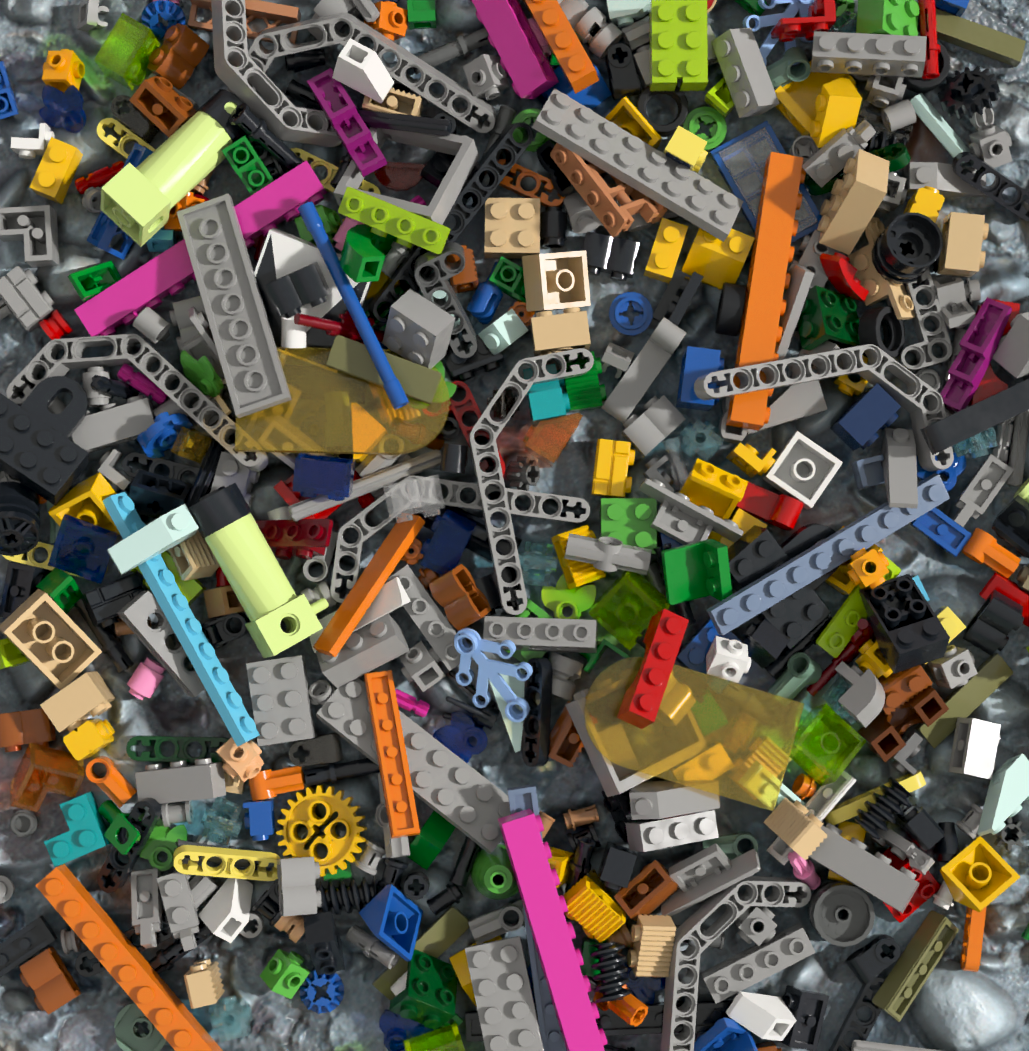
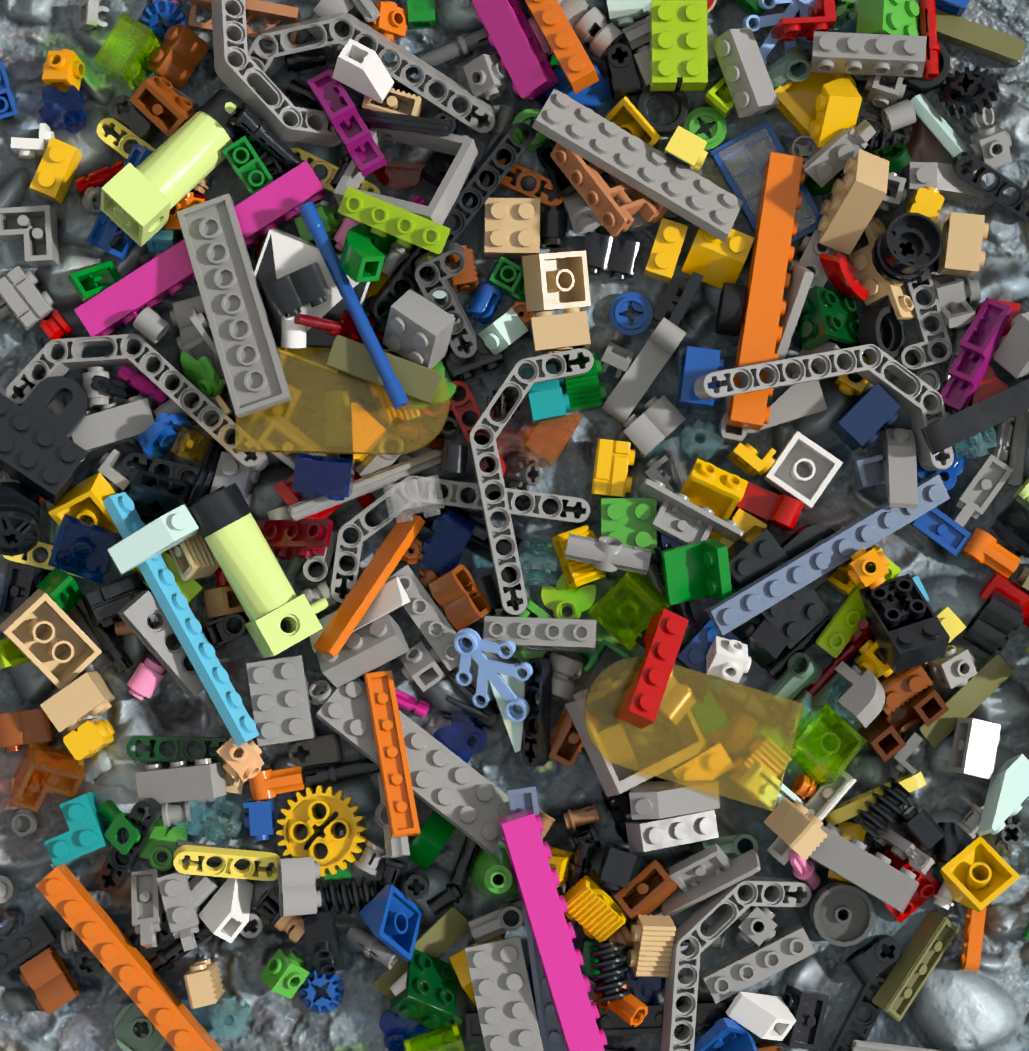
orange piece [85,756,137,808] -> none

